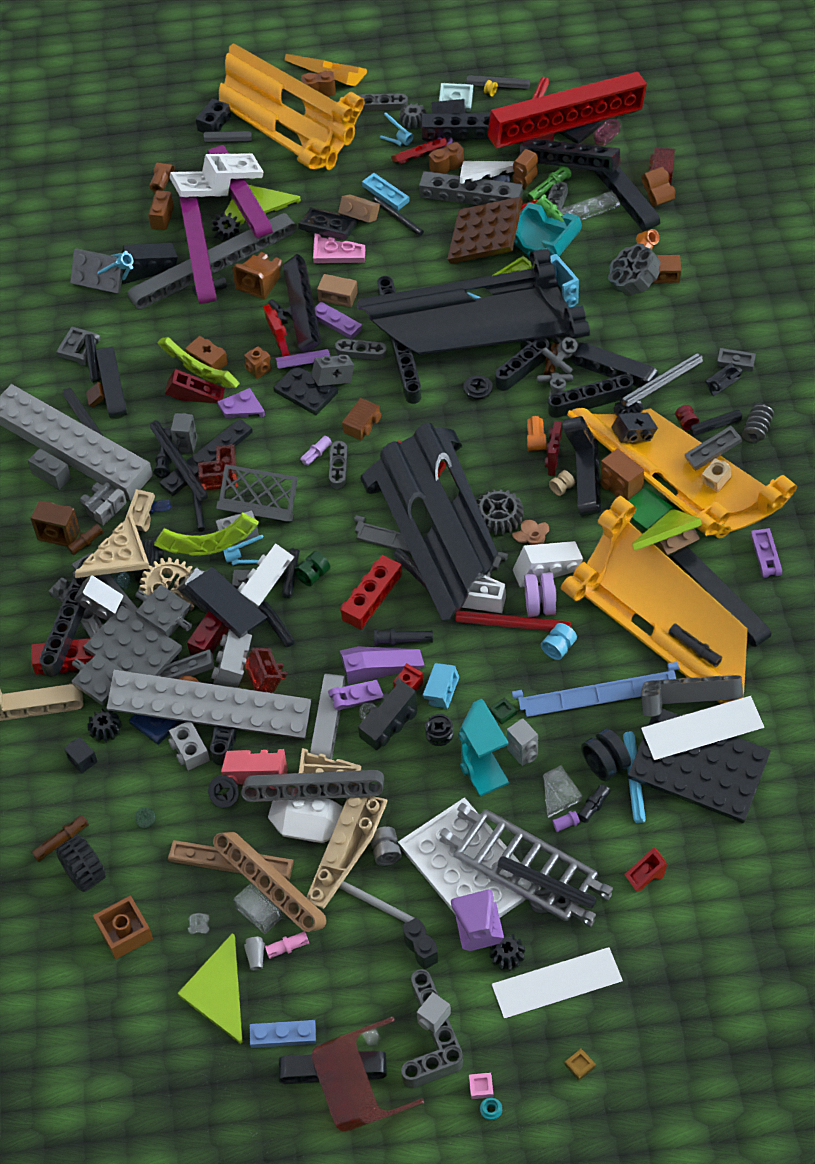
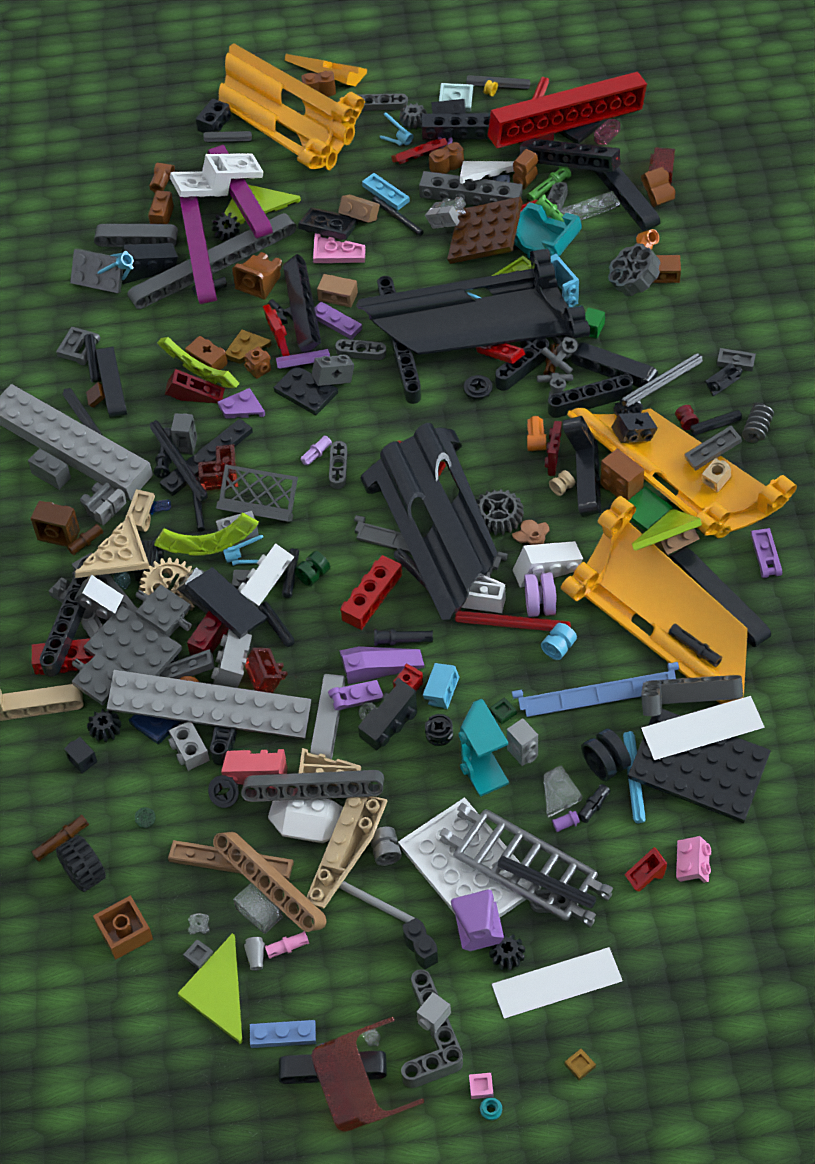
dark orange brick [342,398,381,441] -> none
none -> dark grey beam [94,224,178,247]
none -> dark grey plate [183,939,214,969]
none -> pearl gold wing [226,330,272,364]
none -> light grey hips [425,197,466,229]
none -> red tile [476,343,525,364]
none -> green brick [585,307,605,339]
none -> bright pink bracket [676,836,711,883]

